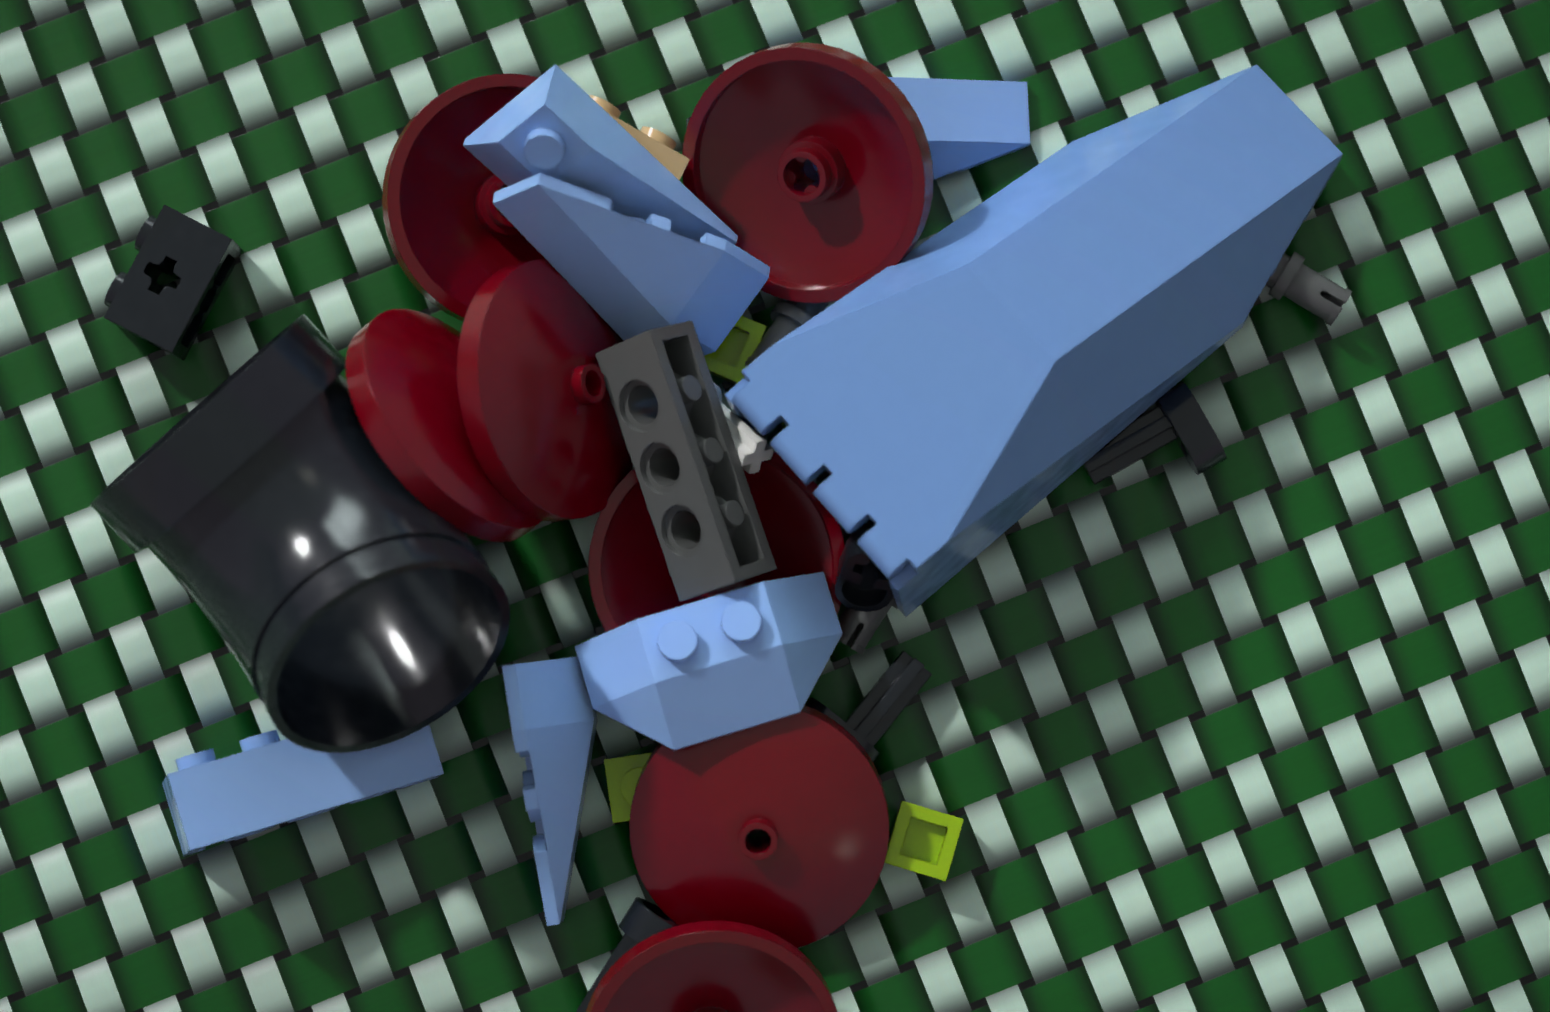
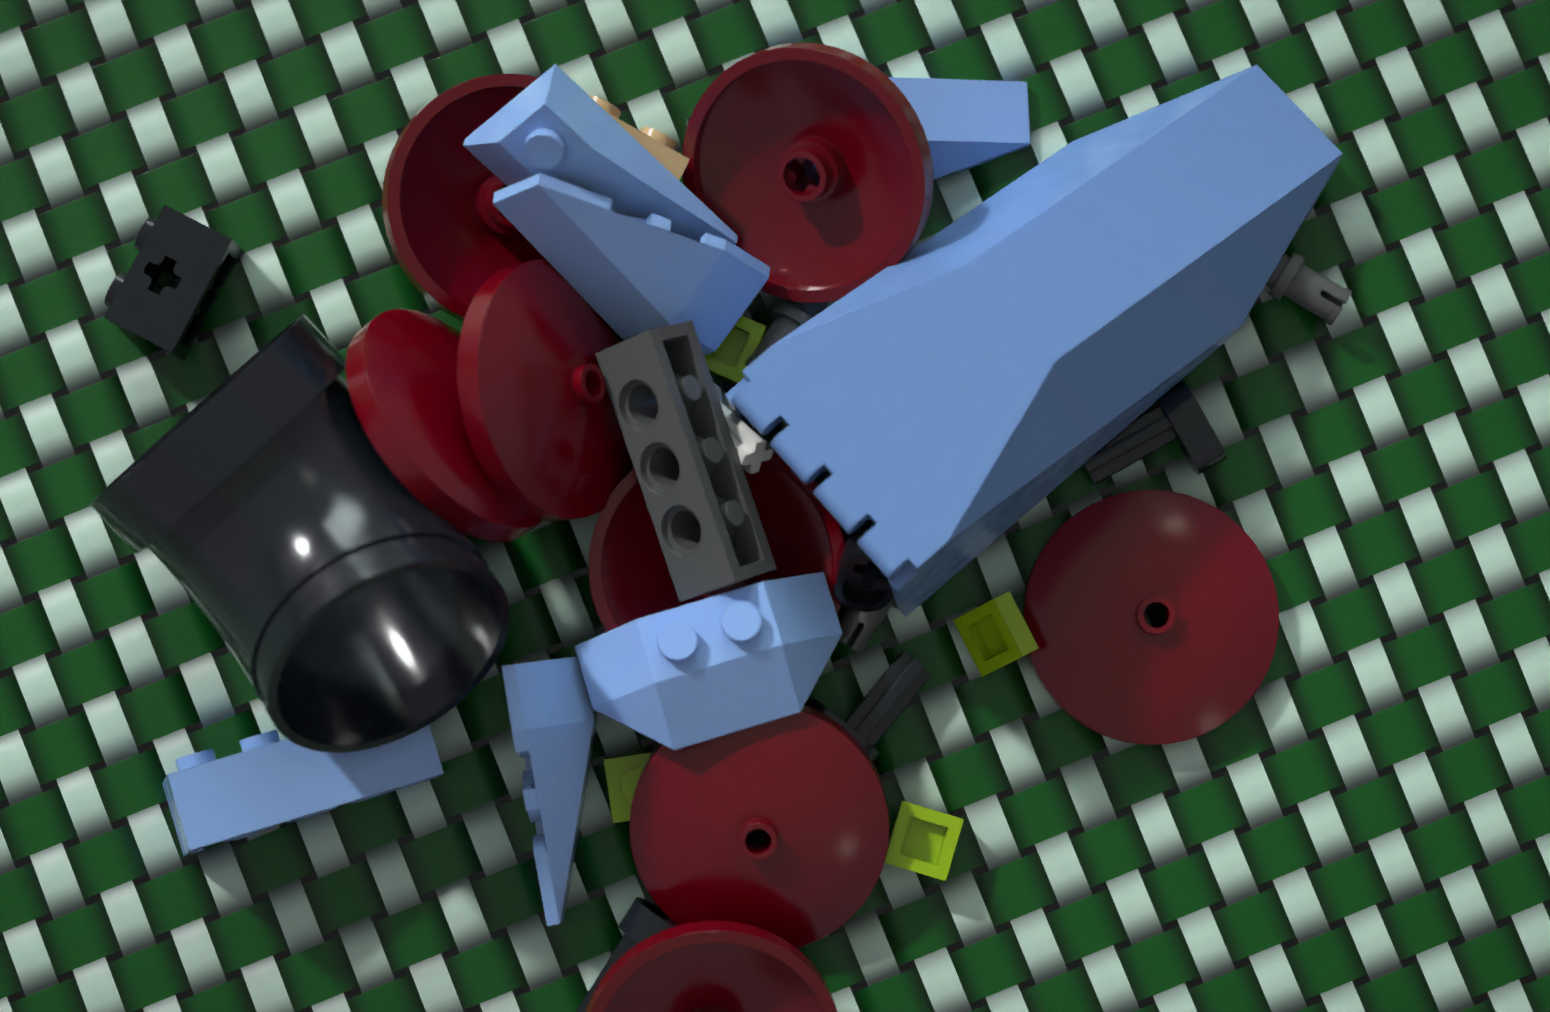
none -> lime plate [953,591,1039,677]
none -> dark red dish [1022,490,1279,745]

